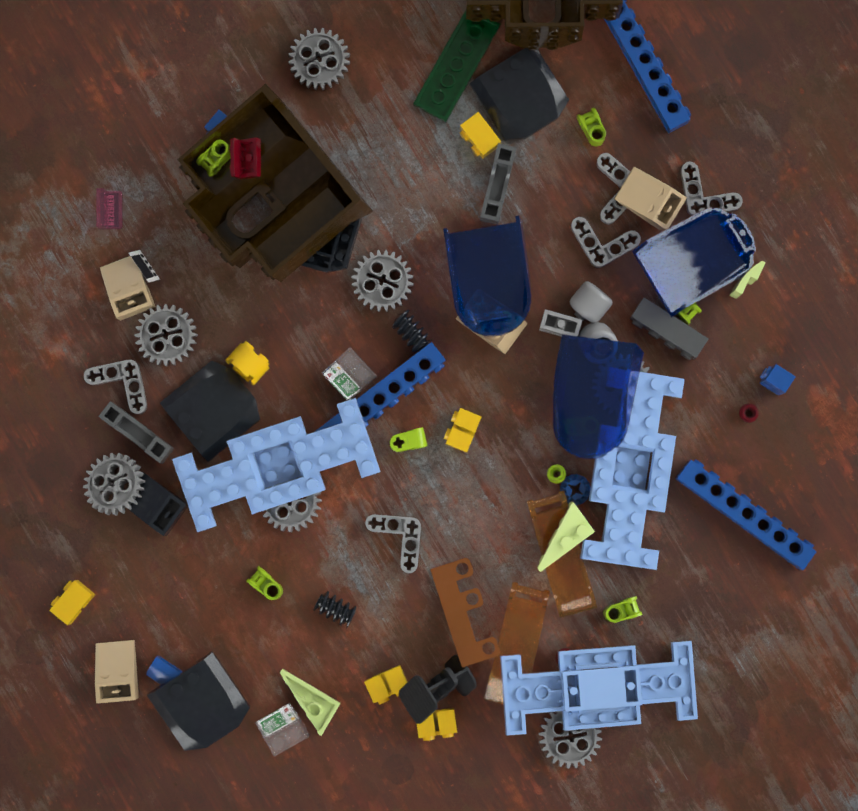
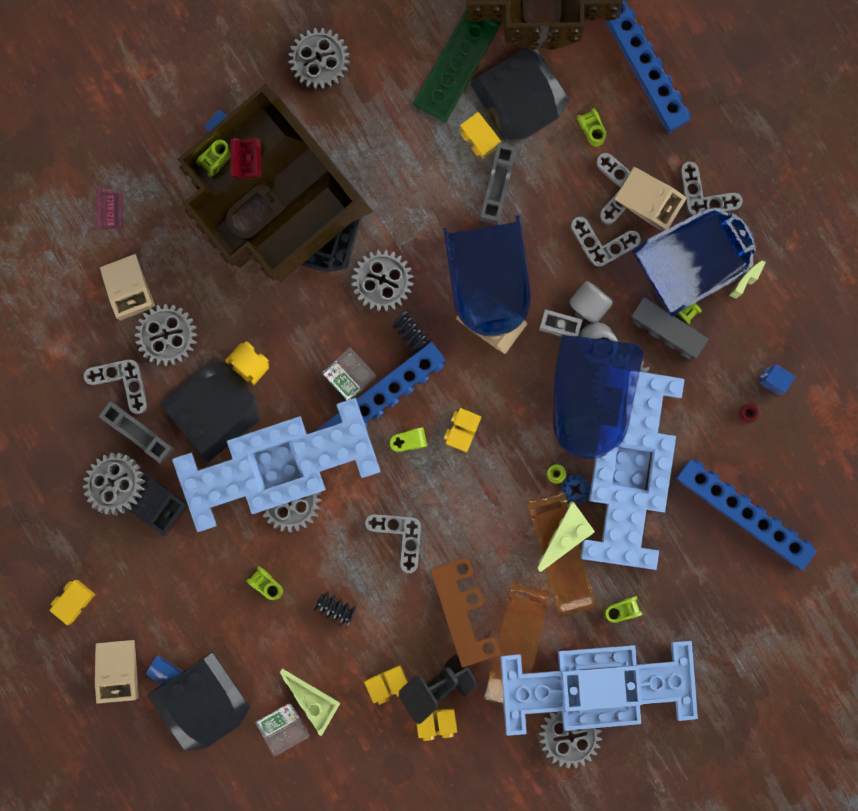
black sticker [129,250,160,283] -> none

